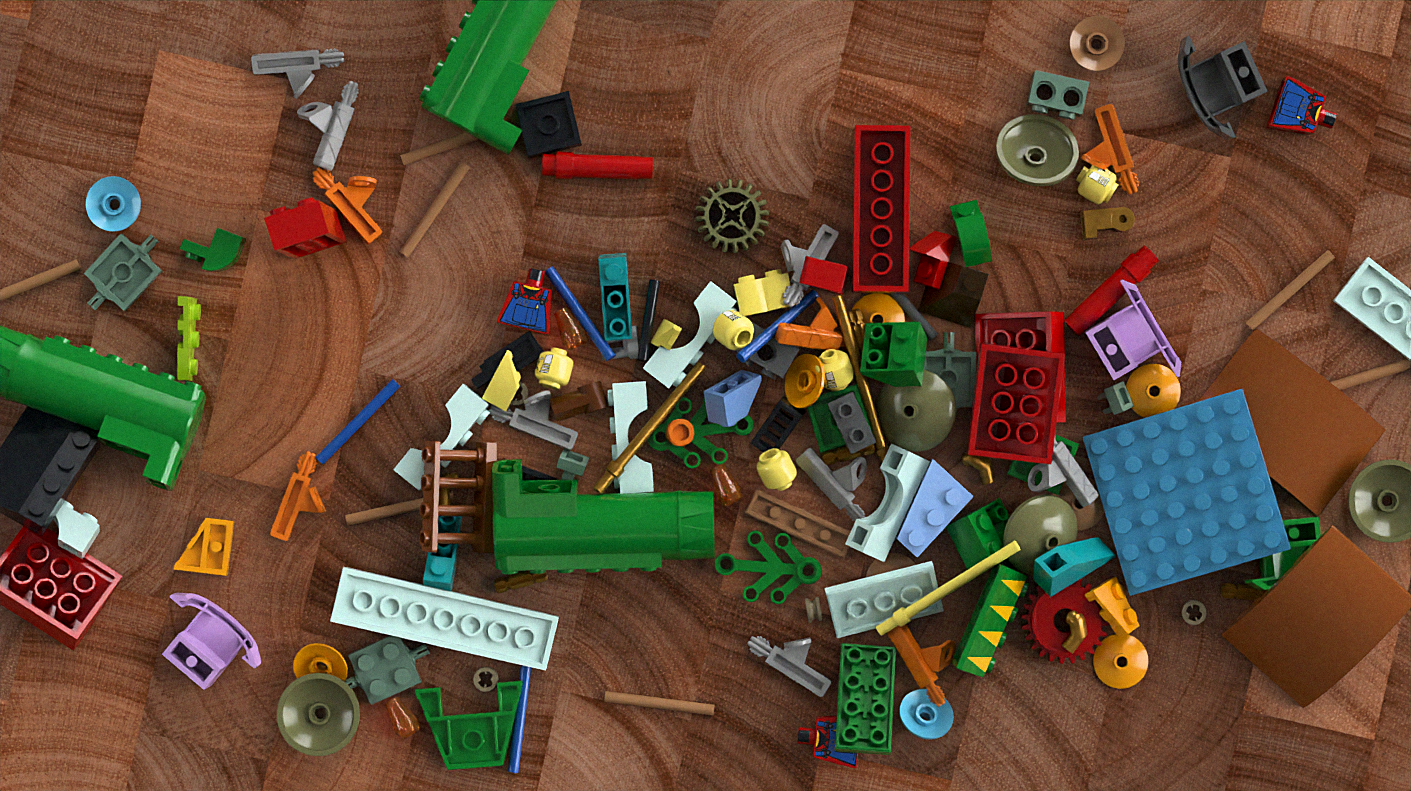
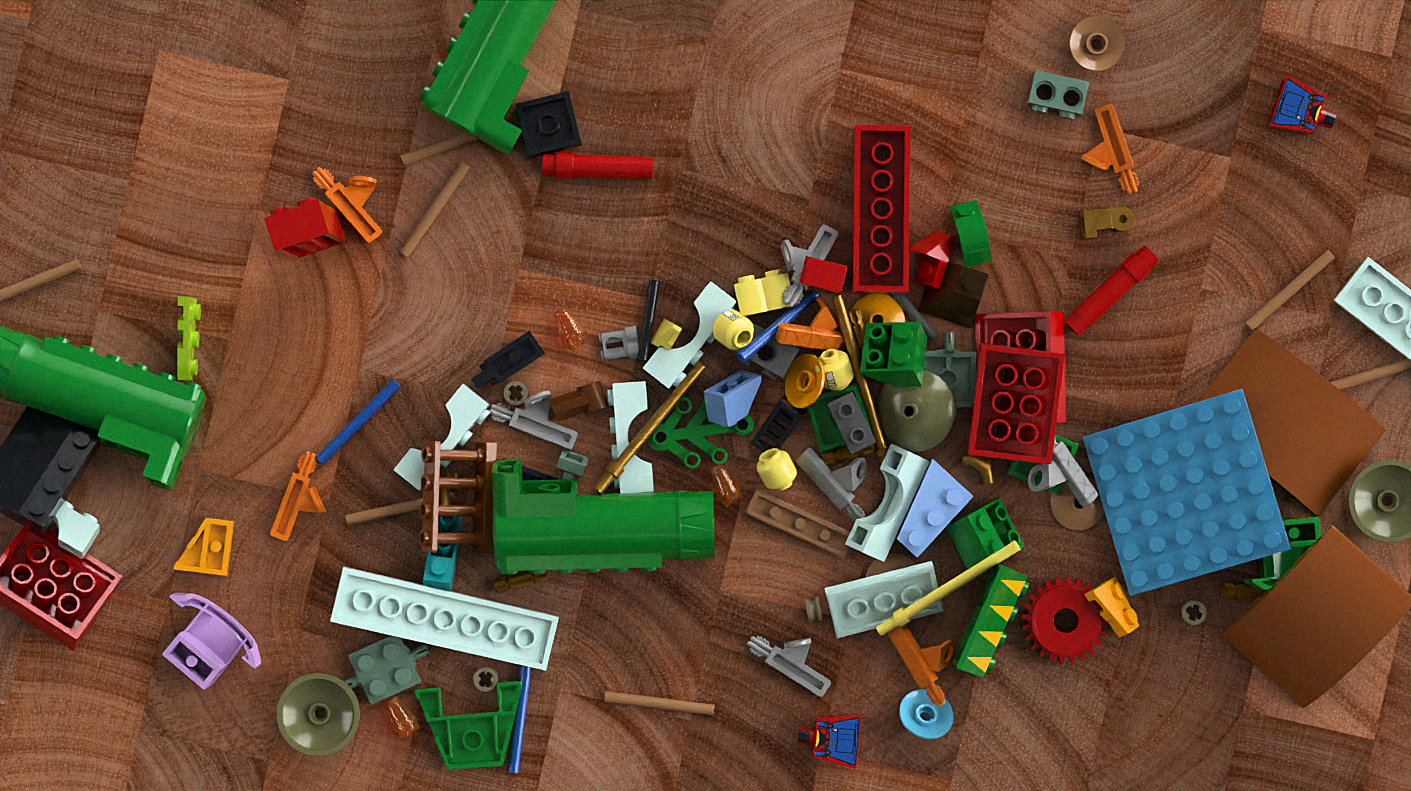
sand green plate [84,233,163,311] -> none
medium azure dish [86,176,141,232] -> none
green brick [180,228,246,272] -> none
light grey piece [251,48,344,99] -> none
light orange dish [293,643,348,682] -> none
light grey piece [297,81,359,171] -> none
light yellow slope [482,350,521,411] -> none
torso [497,268,553,335] -> none
light yellow head [535,347,573,390] -> none
blue bar [545,266,616,361] -> none
teal slope [598,253,633,341] -> none
orange tile [665,419,694,447] -> none
olive gear [695,179,769,253] -> none
green plant [715,530,822,604] -> none
green tile [835,643,896,755] -> none
olive dish [996,114,1079,186] -> none
olive dish [1003,494,1078,575] -> none
teal slope [1033,537,1115,597] -> none
pearl gold arm [1062,611,1087,654] -> none
light yellow head [1076,165,1119,205] -> none
lavender piece [1085,279,1181,380] -> none
light orange dish [1093,634,1148,689] -> none
sand green tile [1097,381,1134,415] -> none
light orange dish [1126,364,1181,418] -> none
dark grey piece [1177,36,1268,140] -> none

